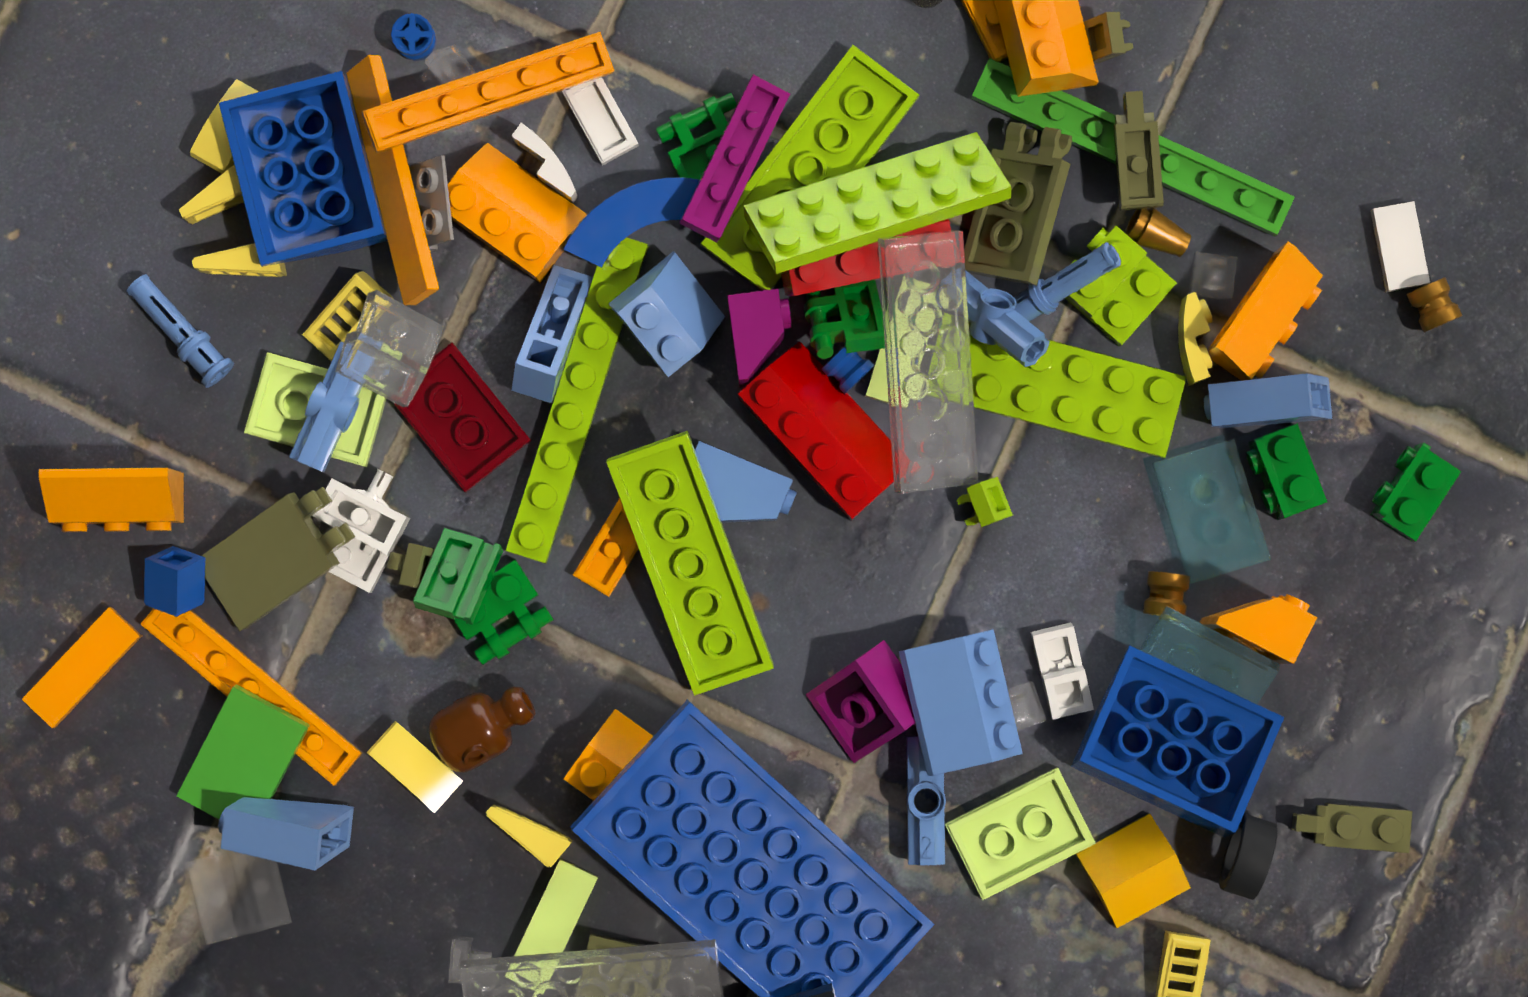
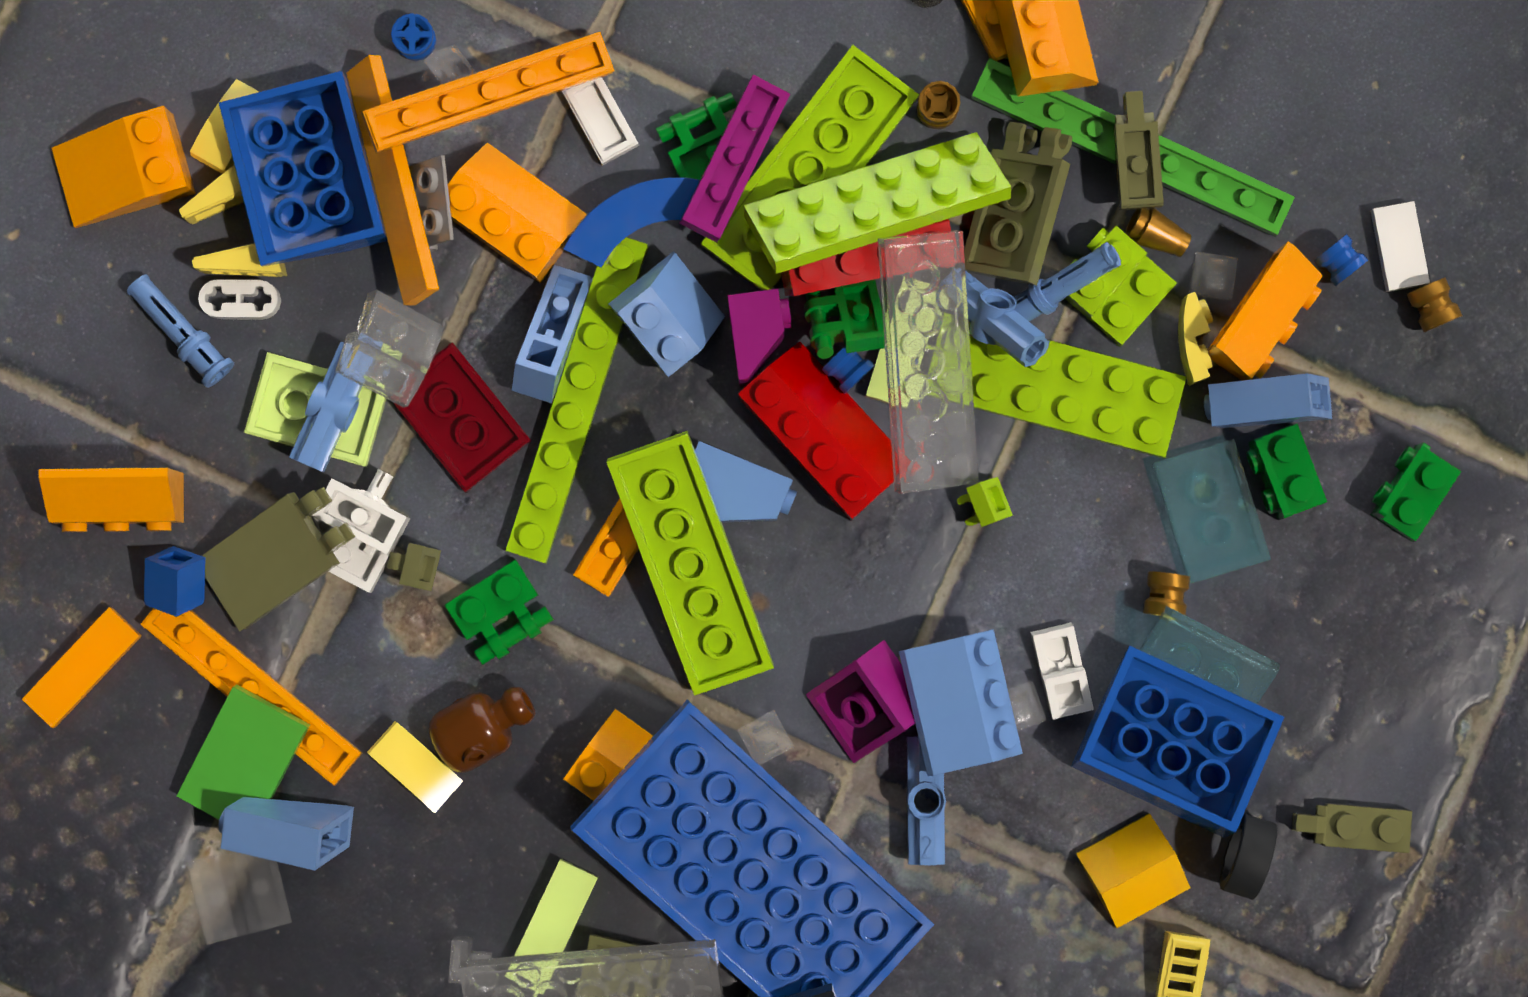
light yellow slope [302,271,393,362] -> none
green plate [413,528,503,625] -> none
light yellow slope [486,805,573,867] -> none
white slope [512,123,578,204] -> none
yellowish green tile [945,767,1096,900] -> none
olive tile [1083,12,1133,63] -> none
light orange slope [1198,594,1317,664] -> none
none -> light orange slope [52,106,196,228]
none -> white beam [198,279,281,320]
none -> clear tile [737,710,794,765]
none -> pearl gold wheel [916,81,961,130]
none -> blue wheel [1314,234,1368,286]

